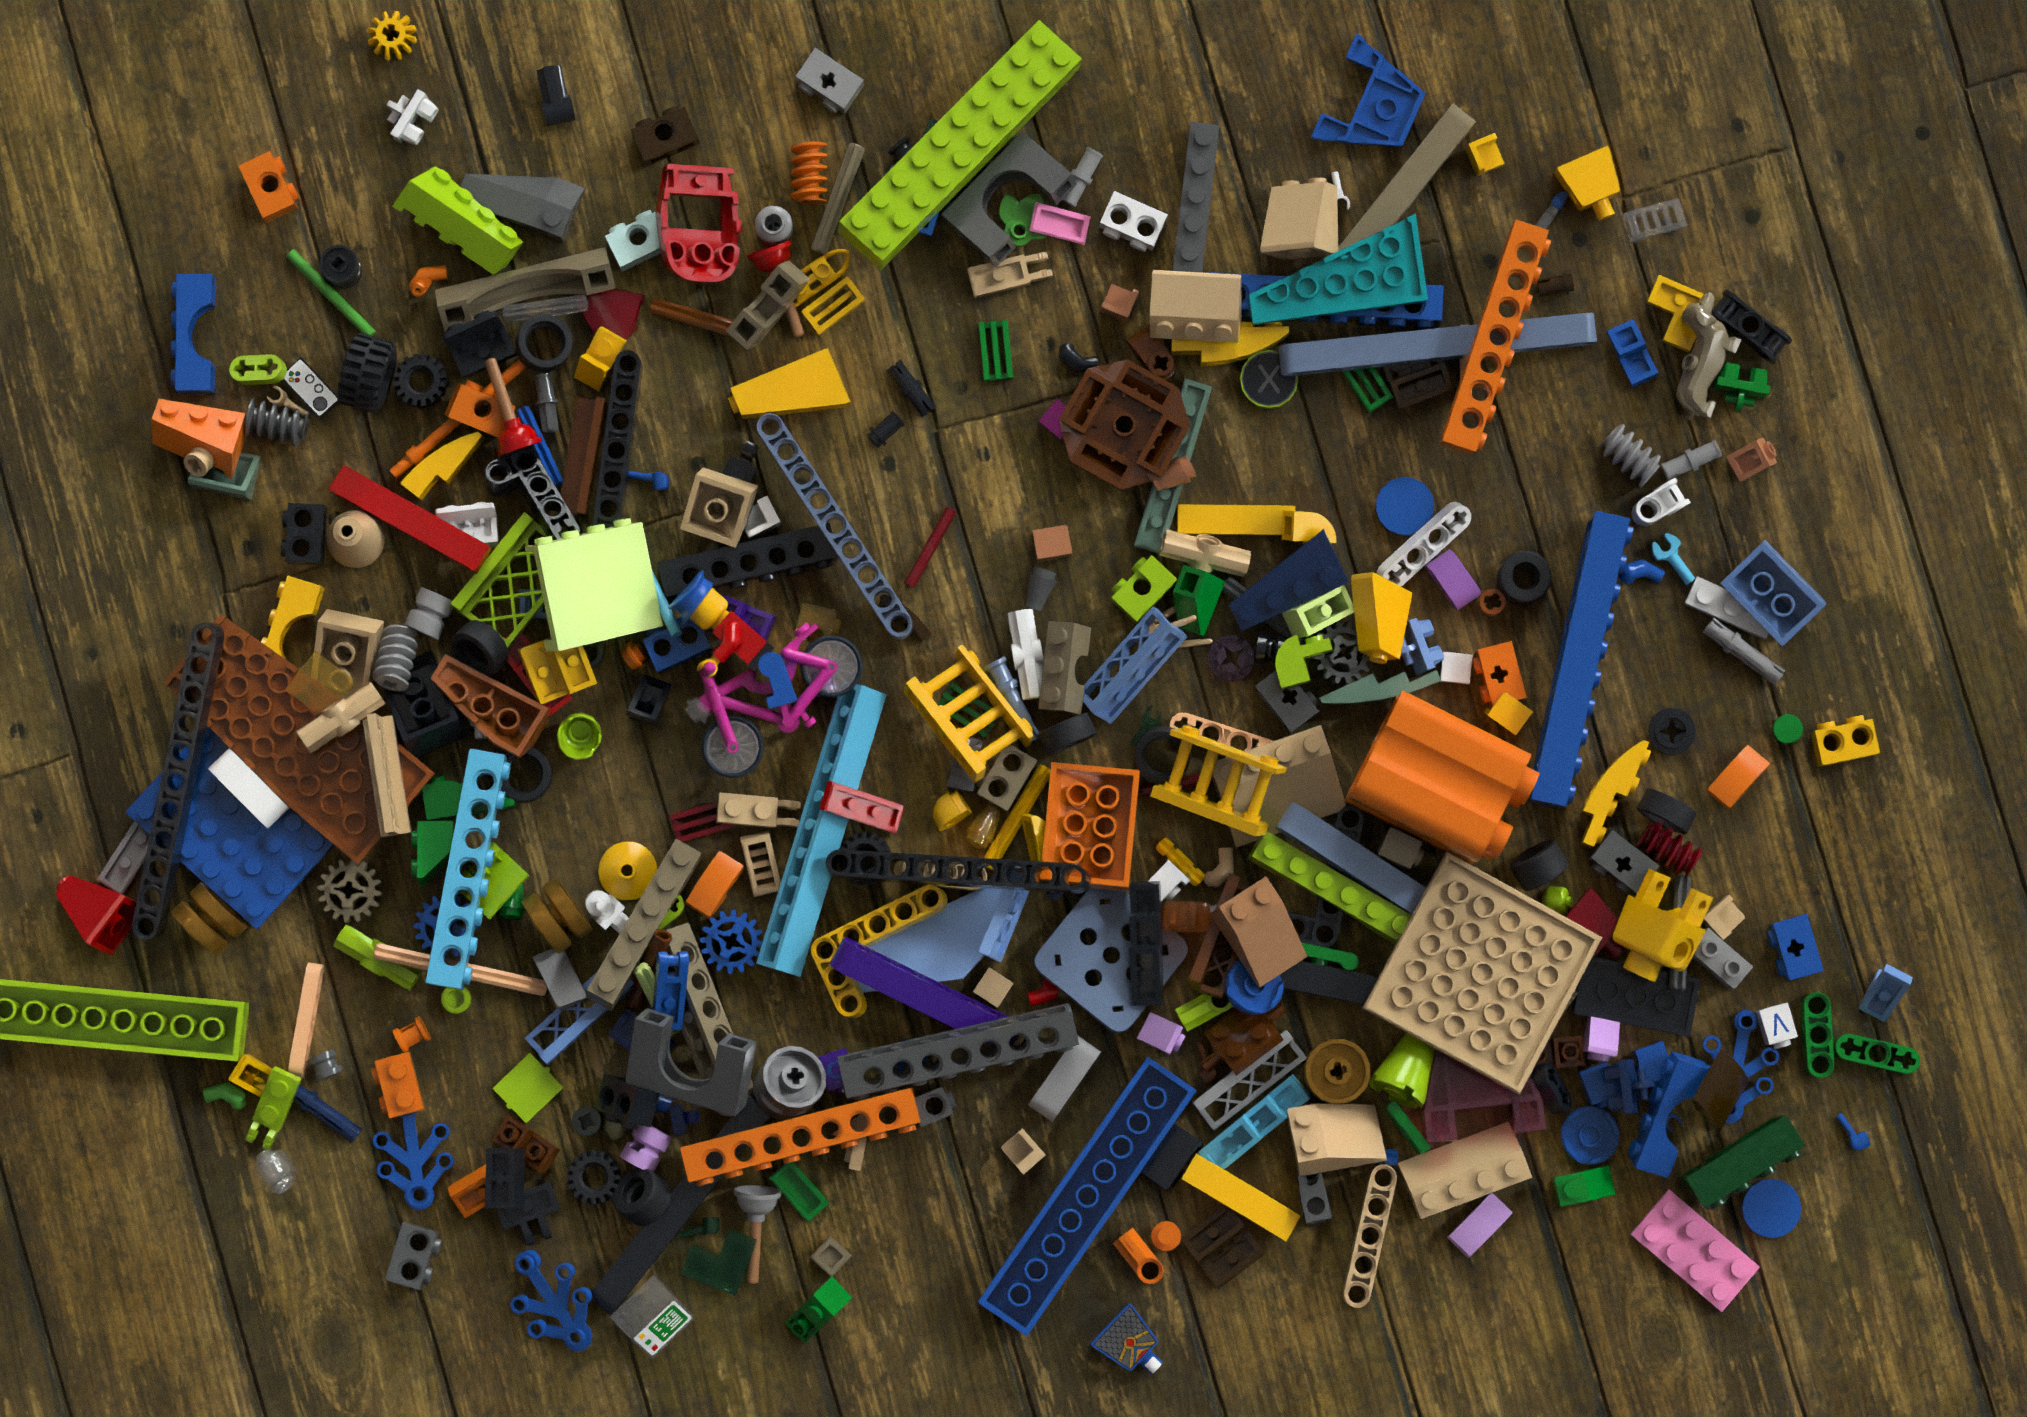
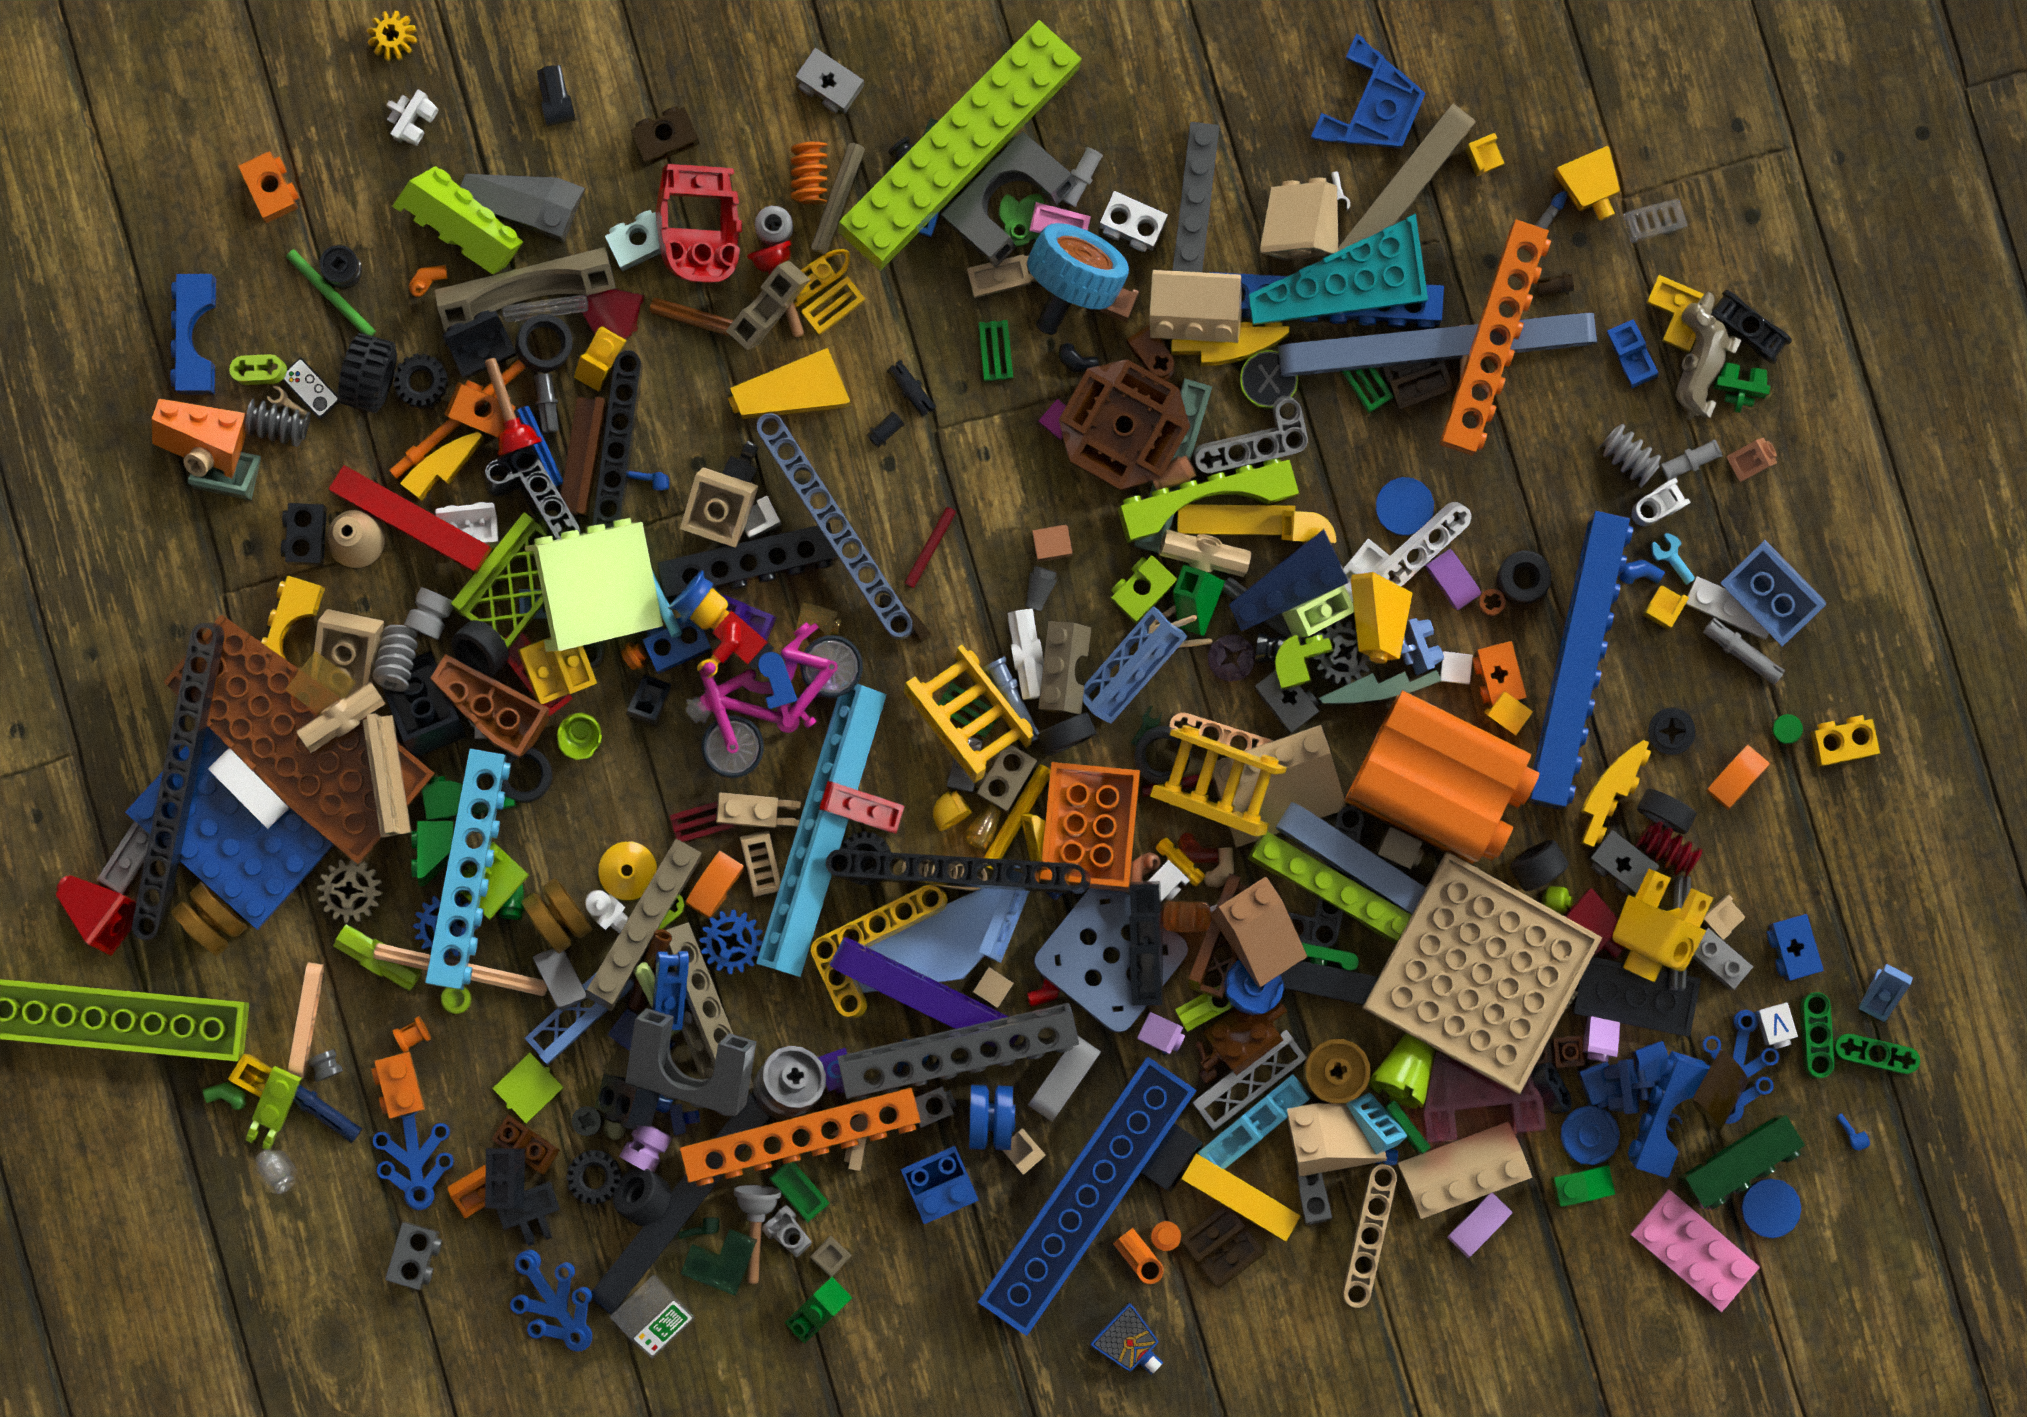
none -> light grey plate [761,1205,812,1257]
none -> blue slope [900,1146,979,1224]
none -> blue wheel [969,1085,1015,1150]
none -> dark azure wheel [1027,223,1129,335]
none -> lime arch [1117,457,1299,543]
none -> nougat arm [1129,852,1160,890]
none -> clear red arm [1178,833,1218,863]
none -> light grey beam [1193,396,1308,473]
none -> white slope [1344,538,1390,602]
none -> medium azure slope [1346,1093,1407,1155]
none -> yellow panel [1643,586,1689,630]

